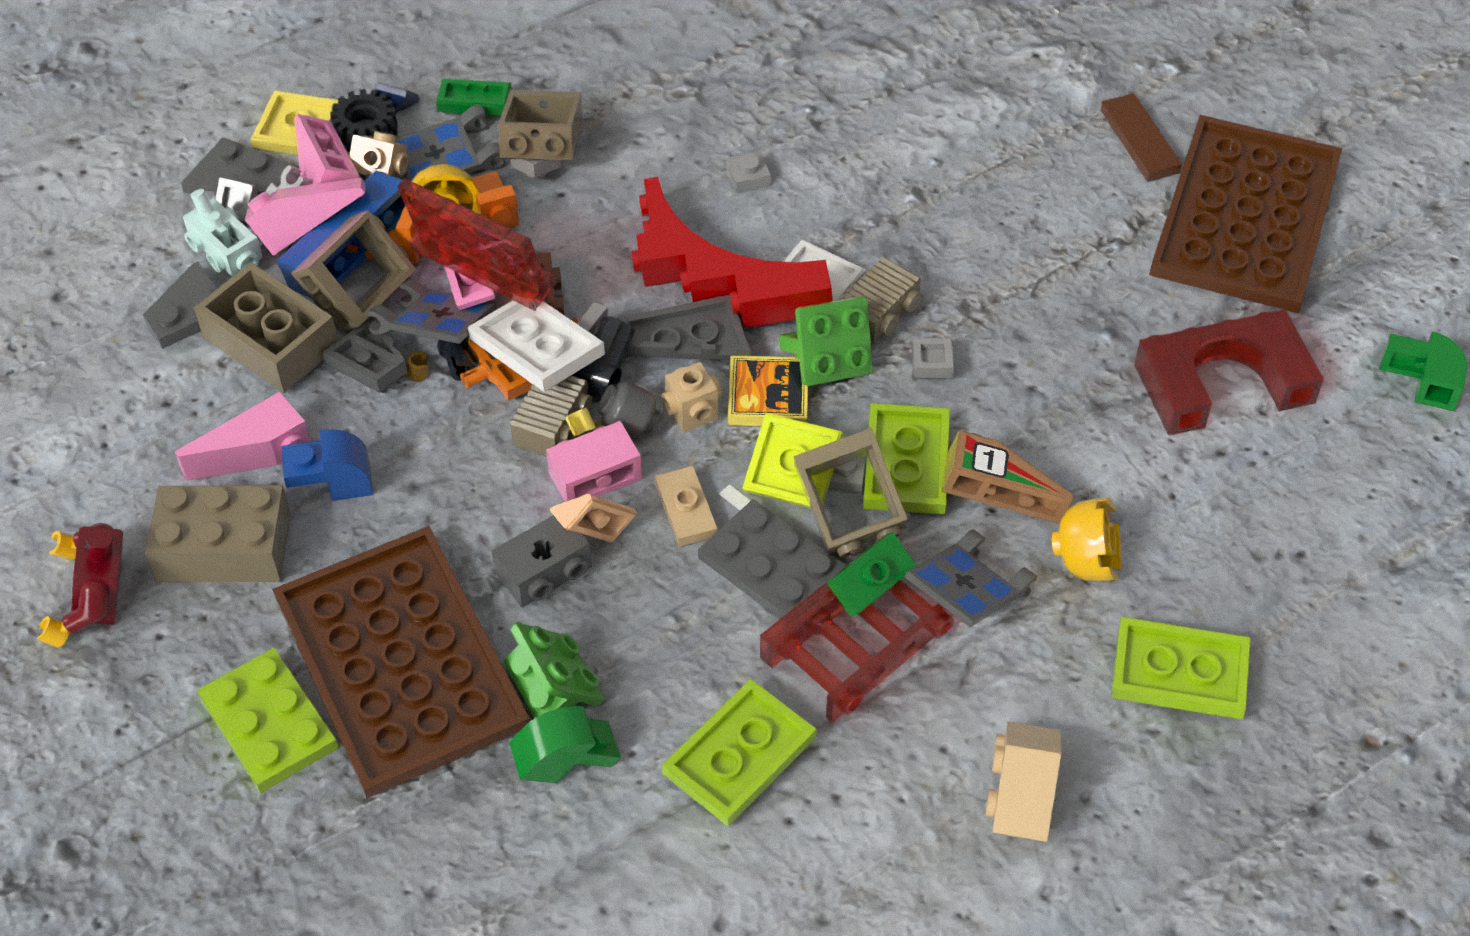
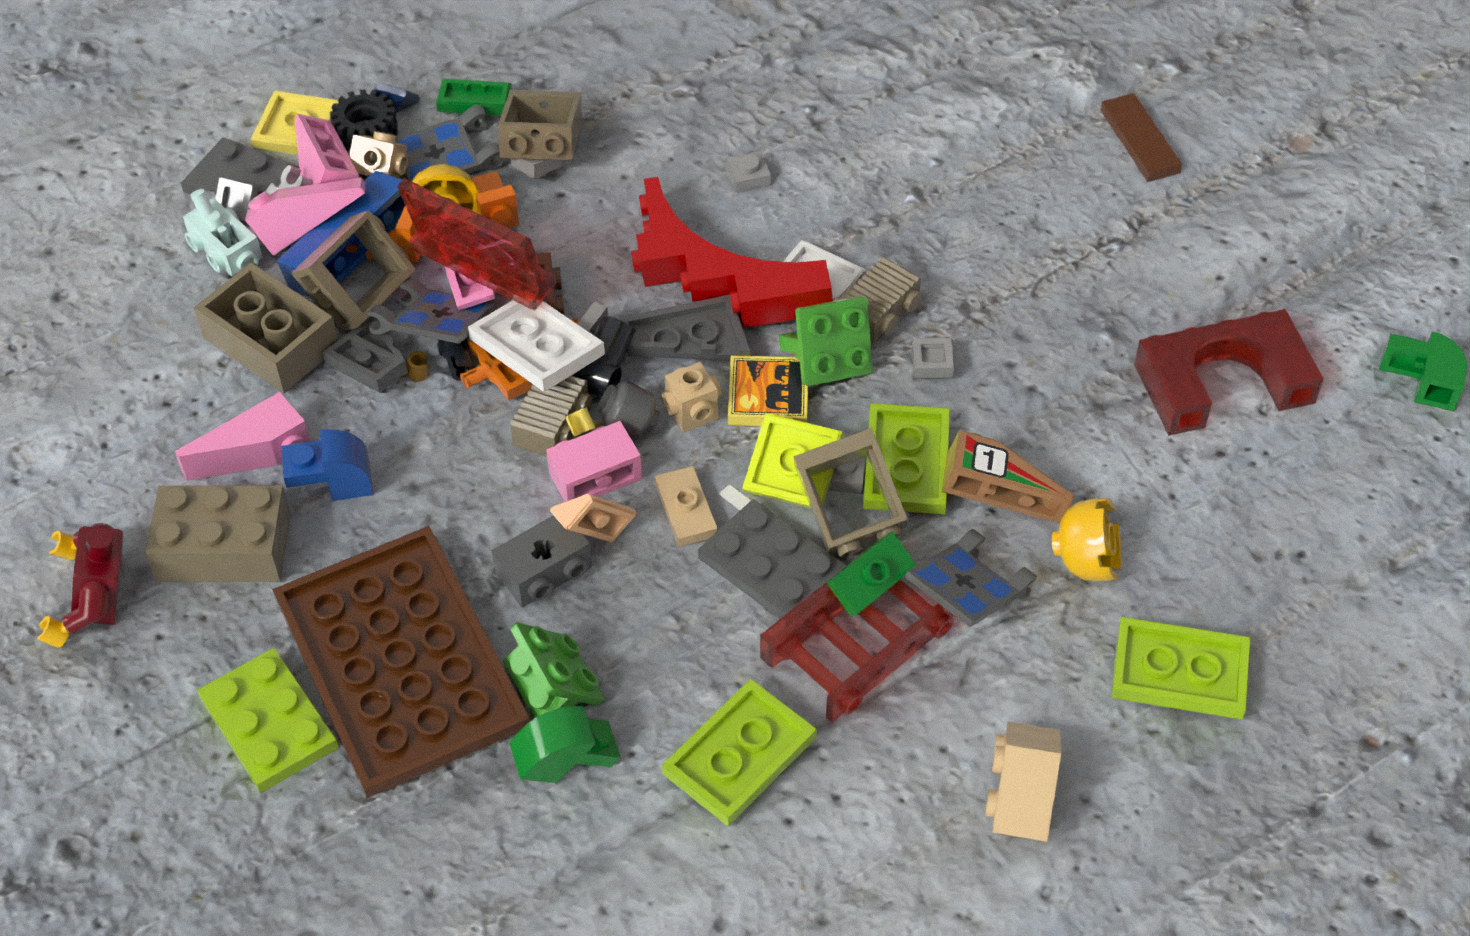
dark grey wing [143,262,217,349] -> none
reddish brown plate [1149,115,1342,313] -> none

